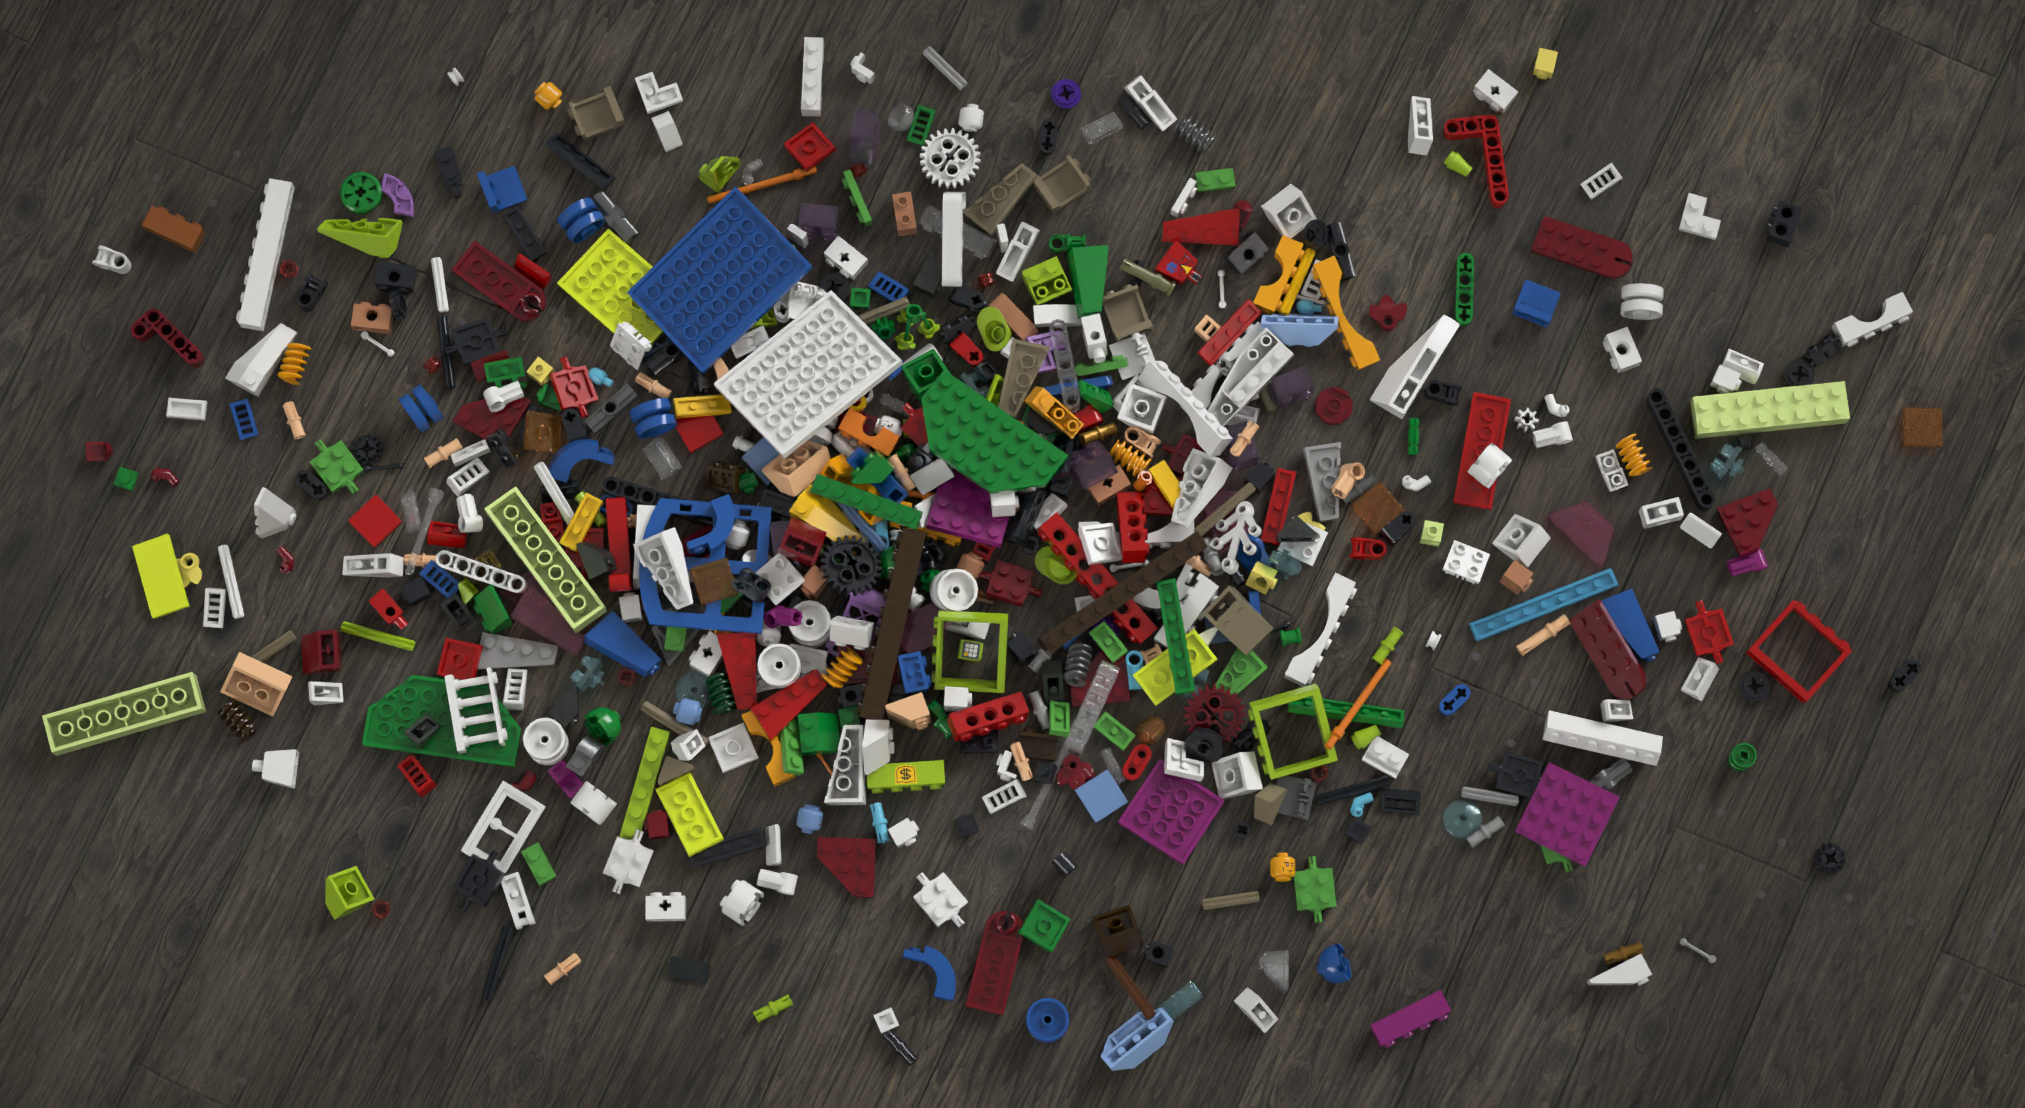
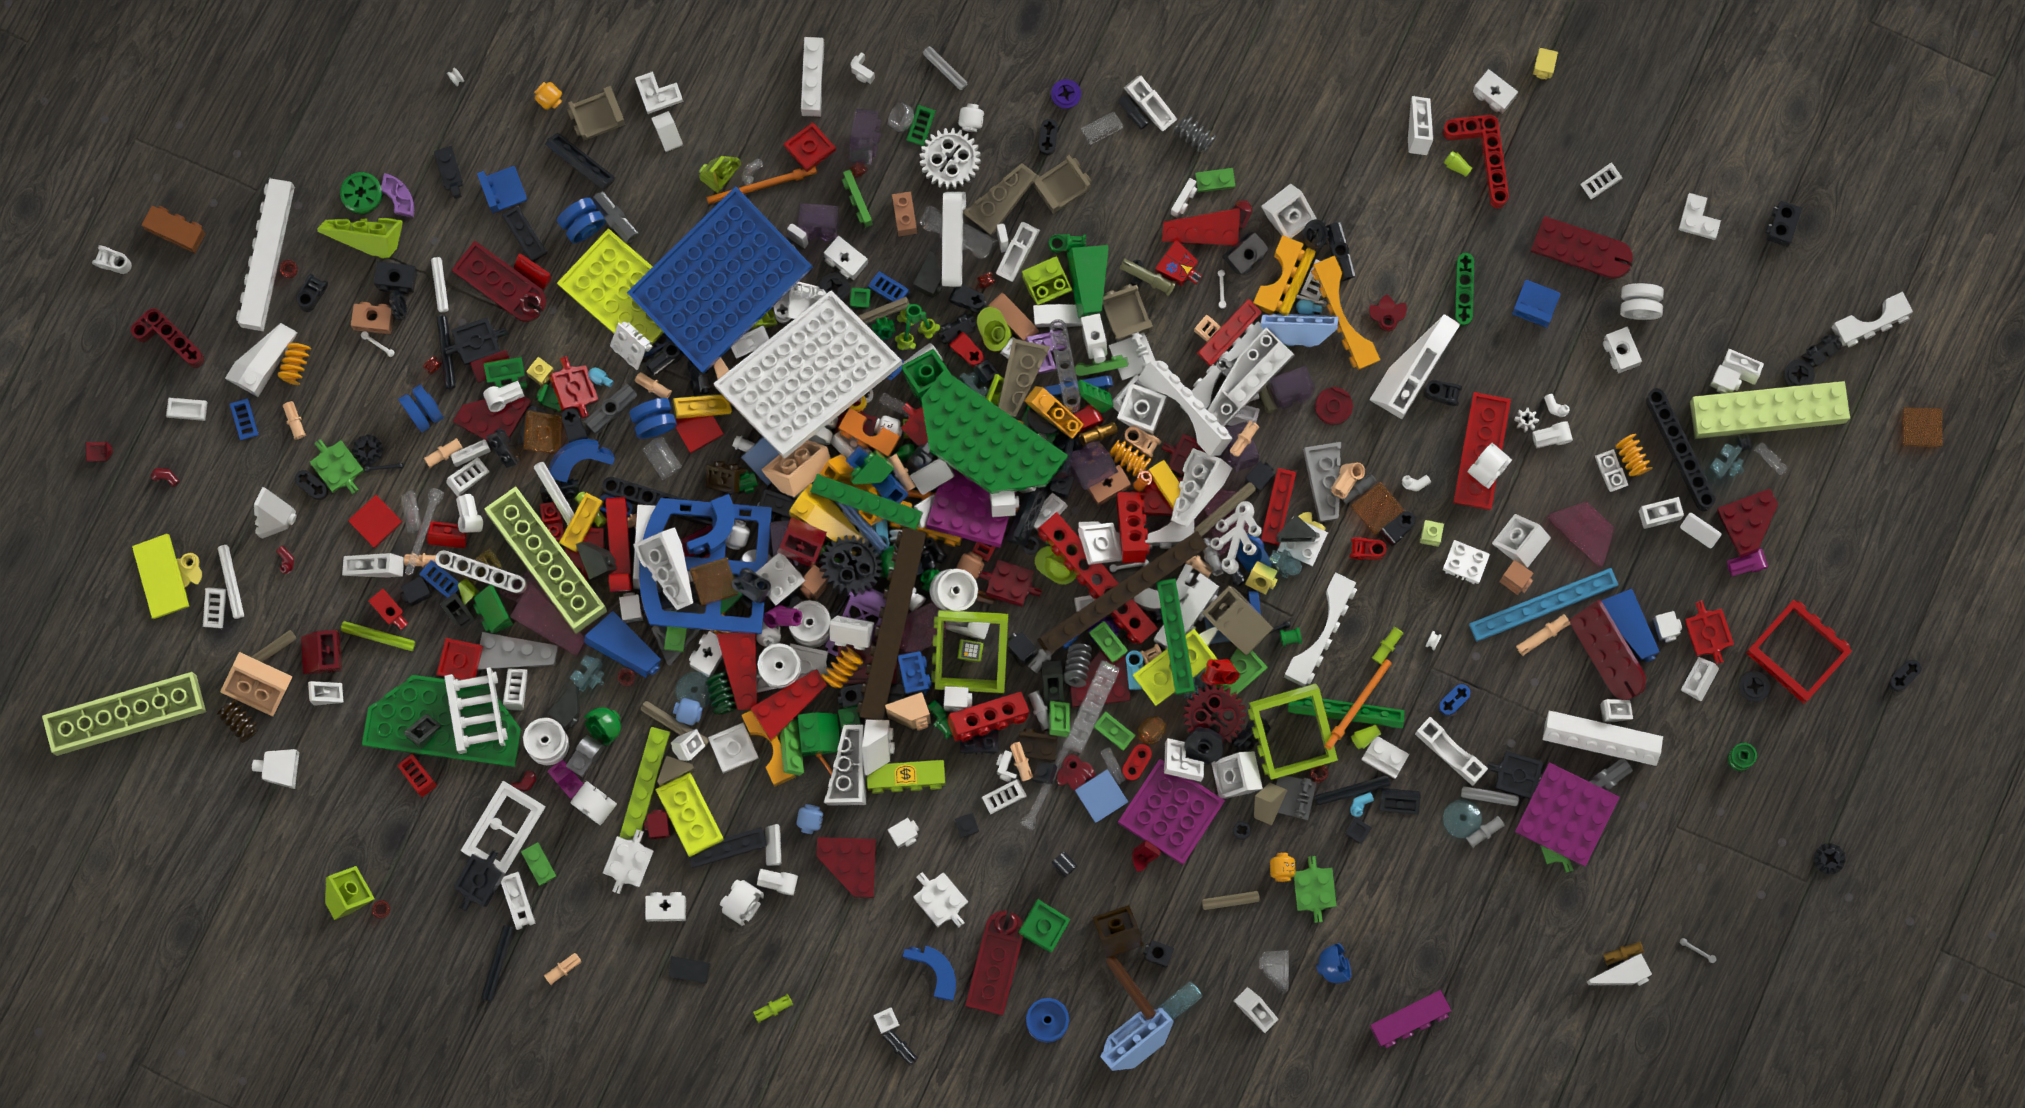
green plate [113,467,139,491] -> none
medium azure pin [870,803,890,843] -> none
green axle [1408,418,1419,455] -> none
none -> dark red plate [1132,840,1161,872]
none -> red piece [1200,659,1240,685]
none -> white arch [1415,717,1488,786]

